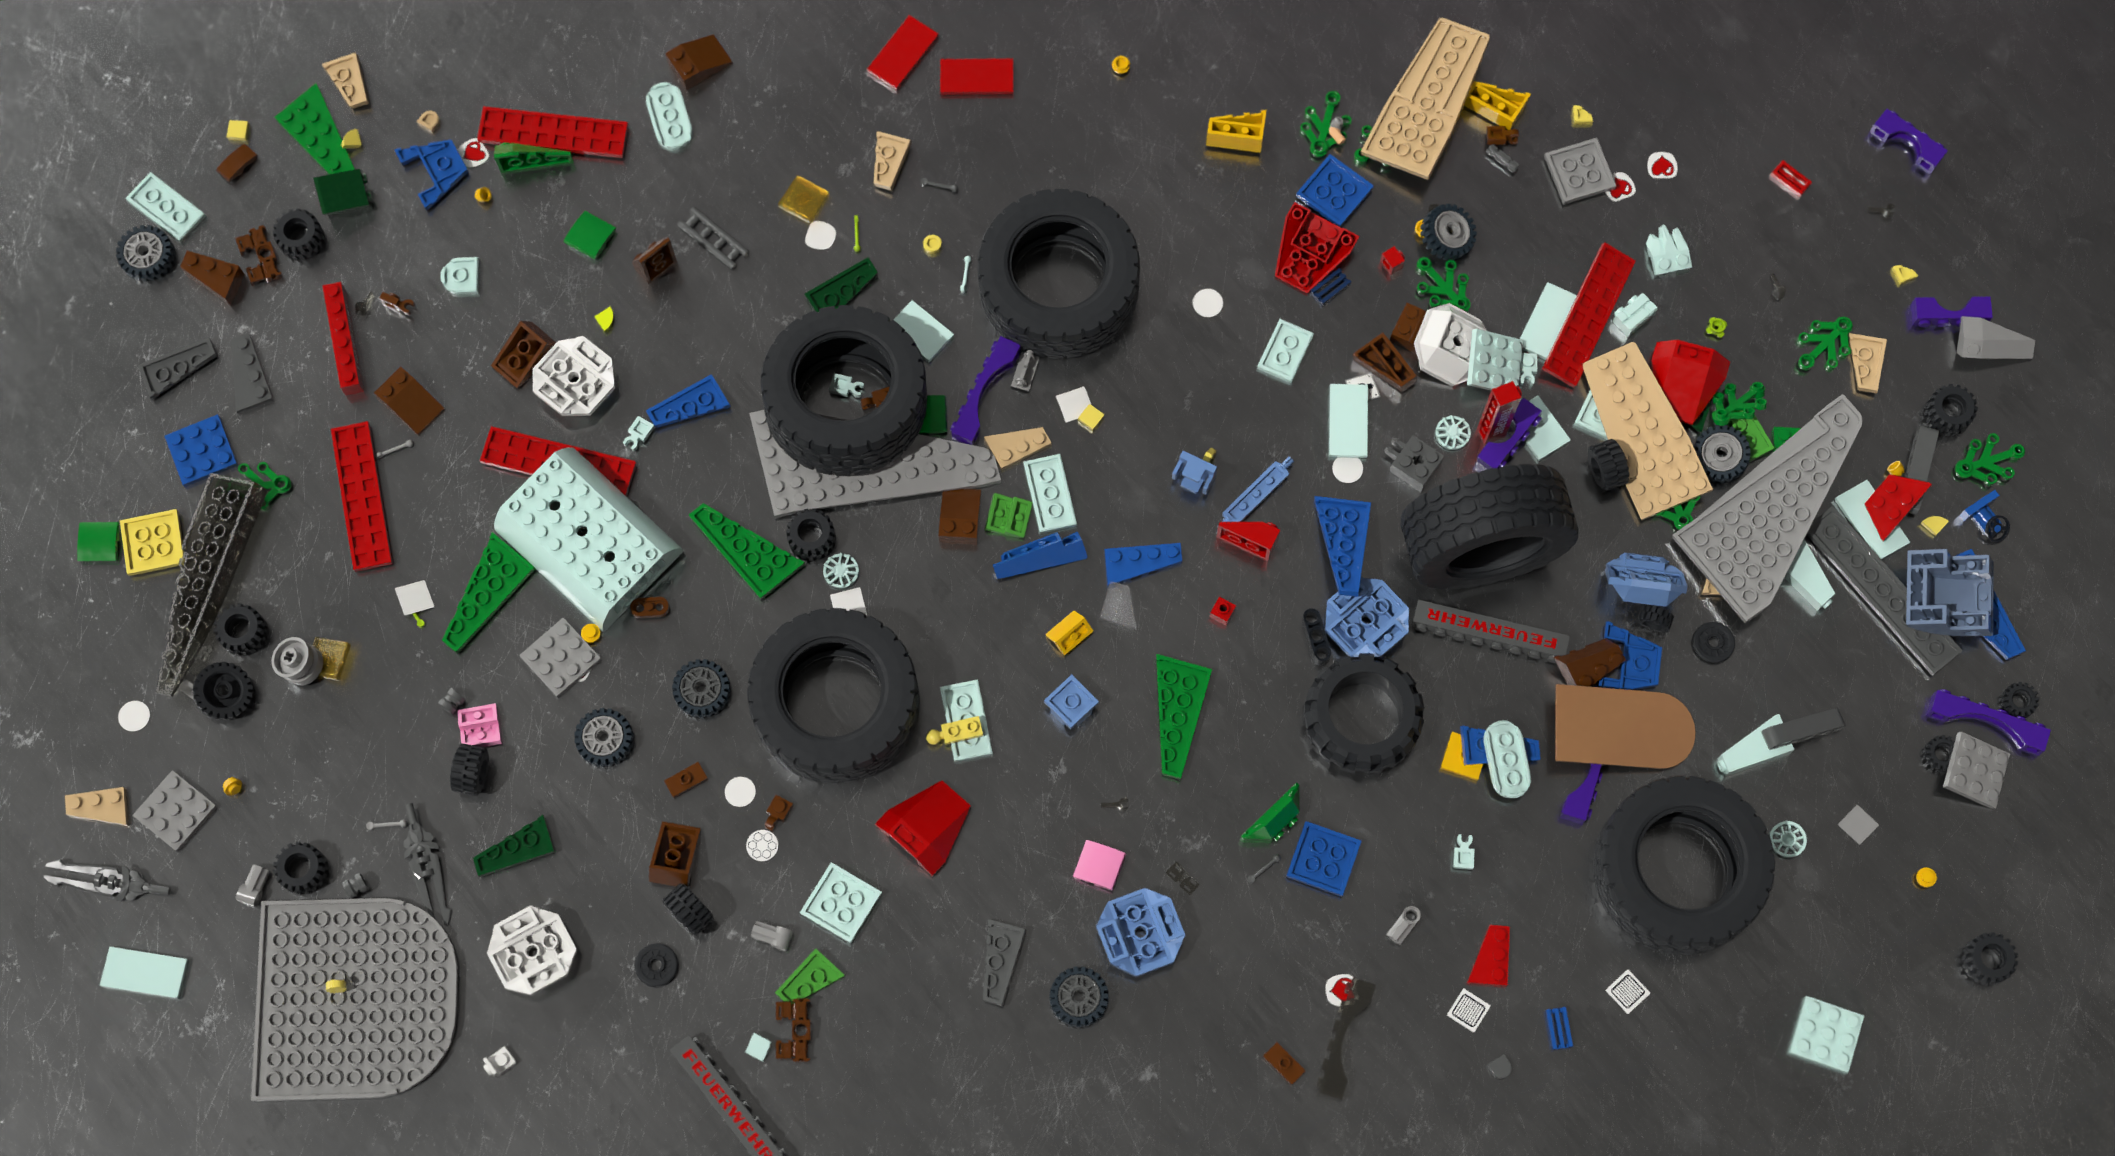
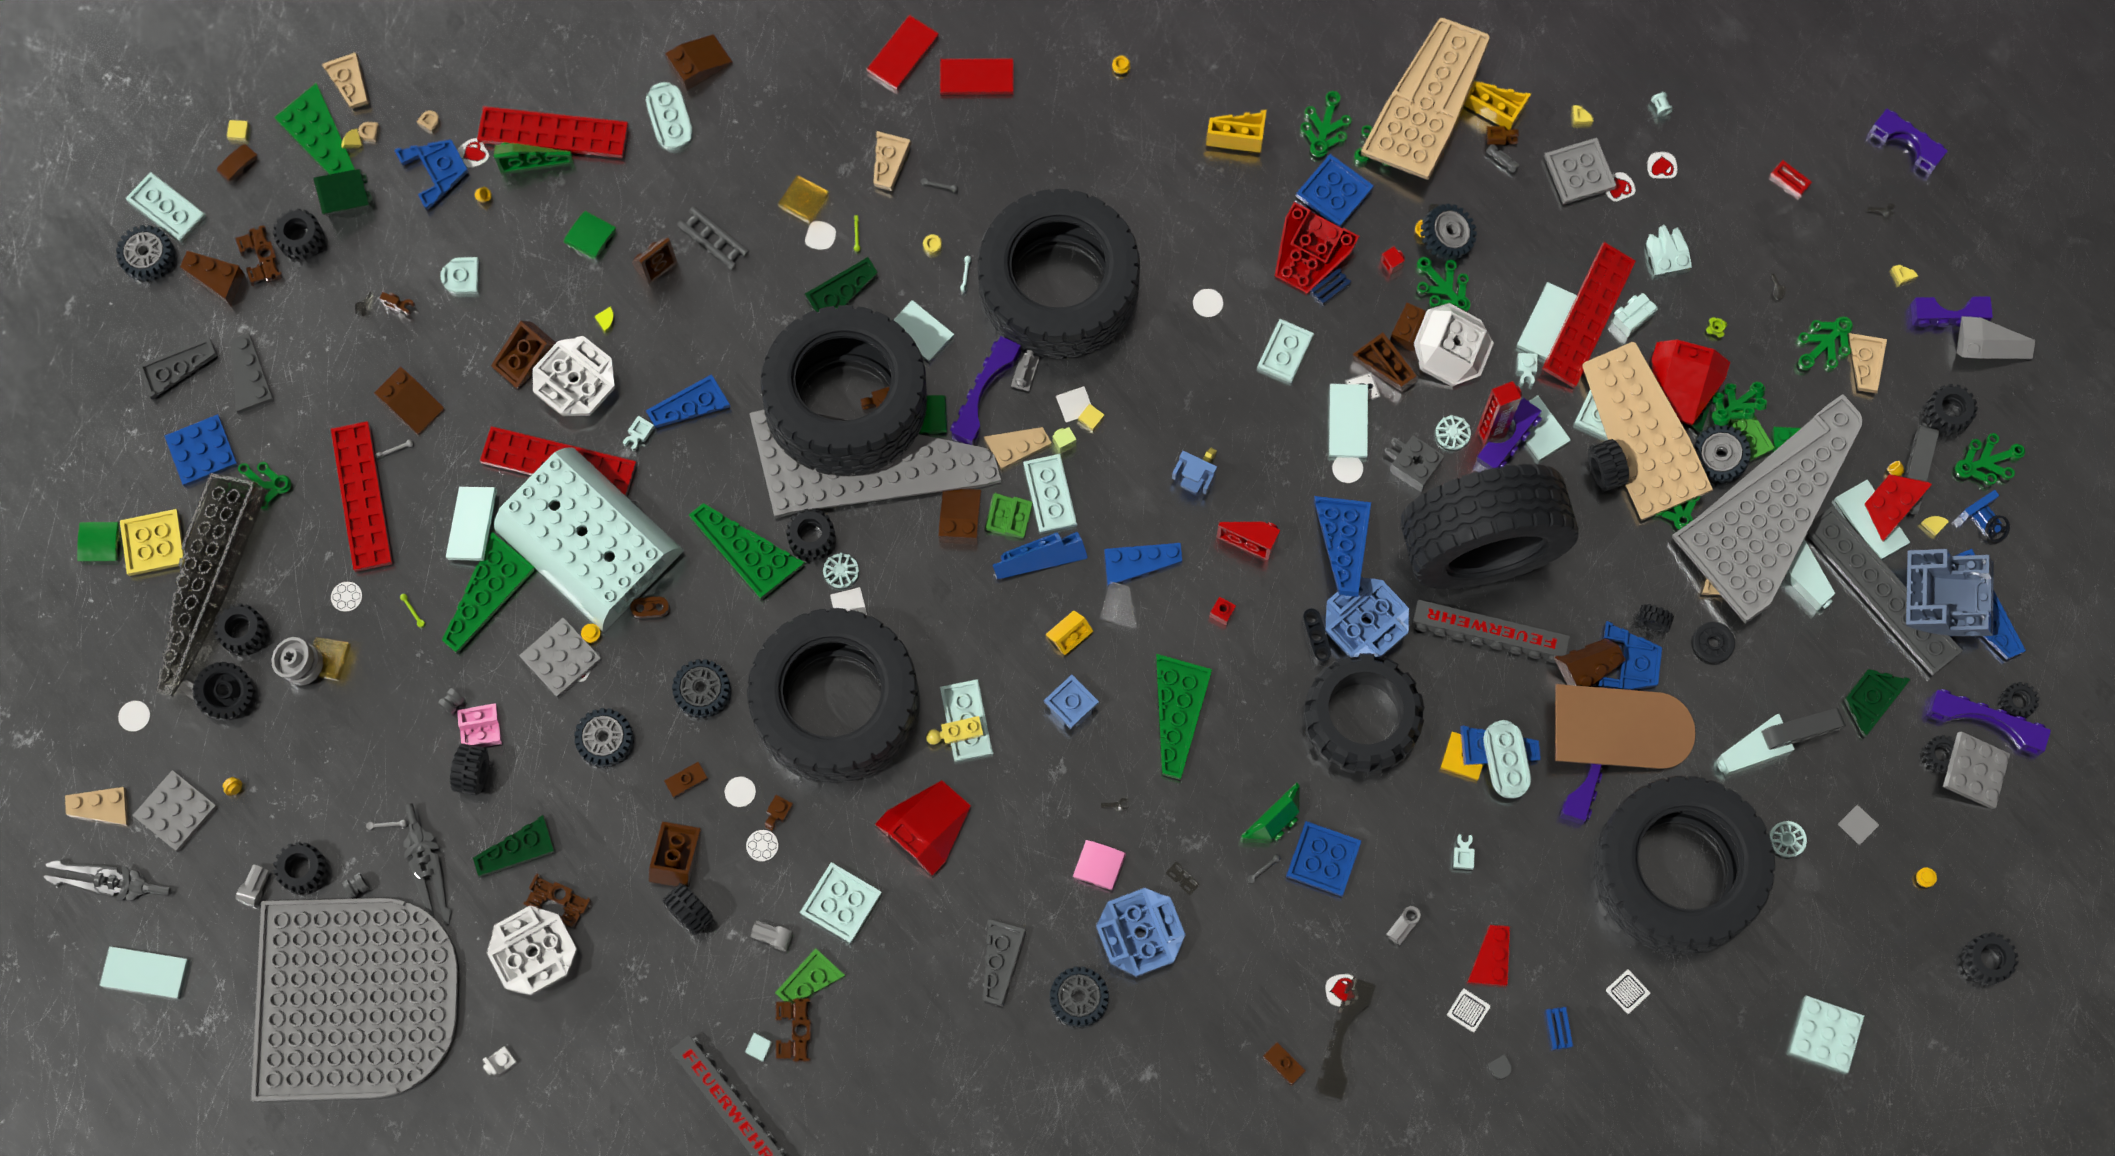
red brick [322,281,364,396] -> none
light yellow tile [326,980,346,993] -> none
white sticker [395,580,434,615] -> none
black wheel [634,943,678,987] -> none
light aqua plate [829,373,864,397] -> none
medium blue plate [1217,456,1294,527] -> none
arm [1329,117,1346,145] -> none
light aqua plate [1467,329,1523,391] -> none
medium blue piece [1605,553,1688,607] -> none
none -> white sticker [331,582,362,612]
none -> tan tile [358,122,379,142]
none -> light aqua tile [446,487,497,561]
none -> reddish brown piece [523,874,591,928]
none -> yellowish green plate [1052,427,1076,454]
none -> light aqua bush [1651,92,1673,117]
none -> dark green wing [1844,669,1910,737]

